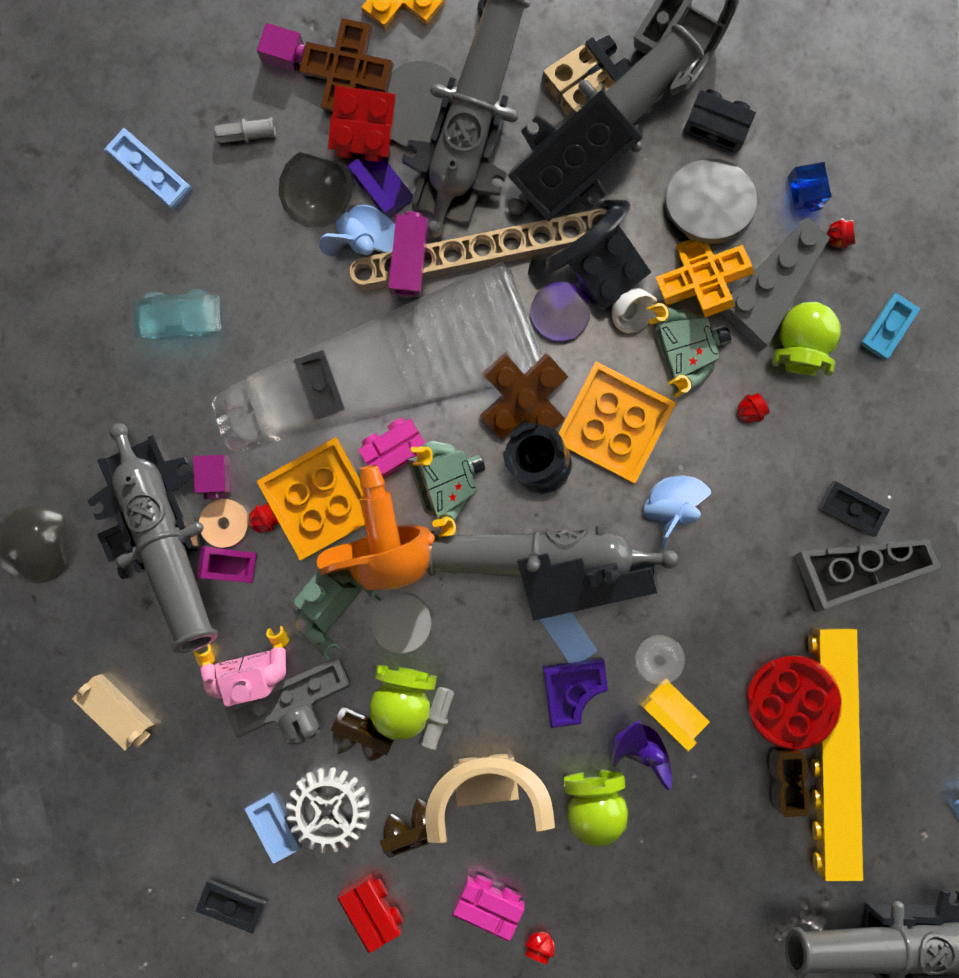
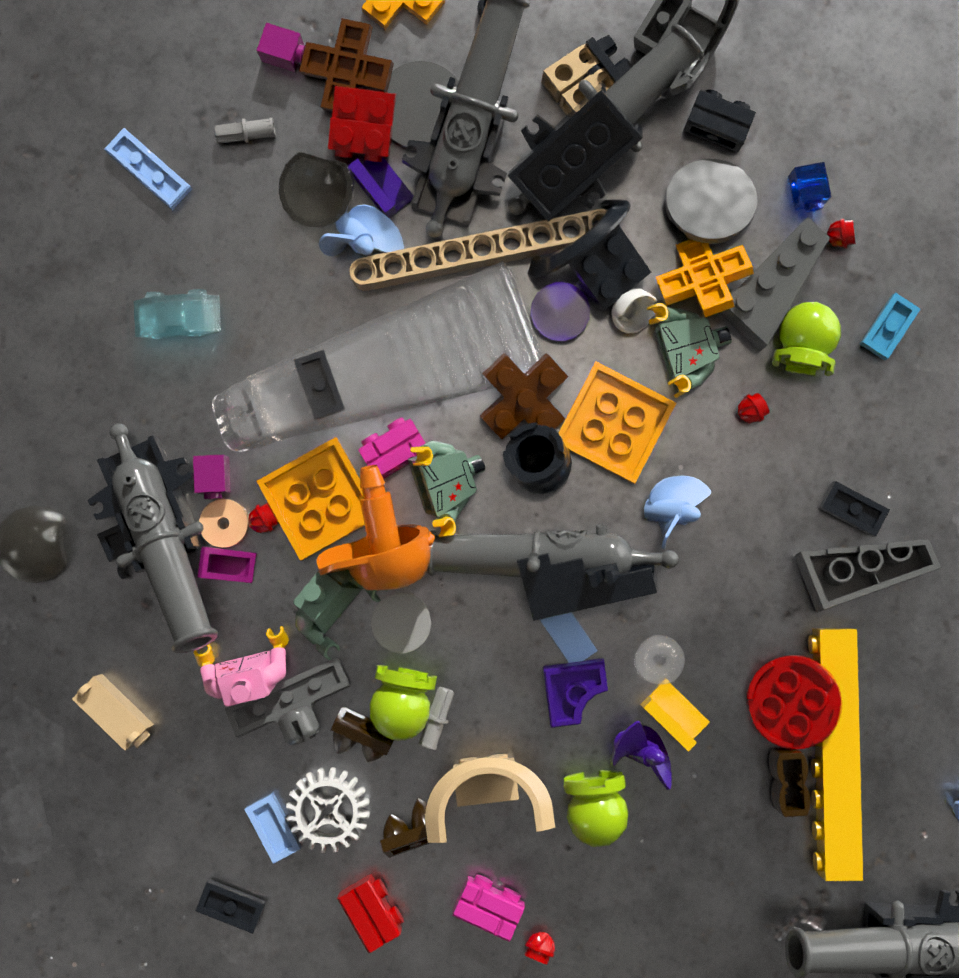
magenta brick [388,211,428,298] -> none

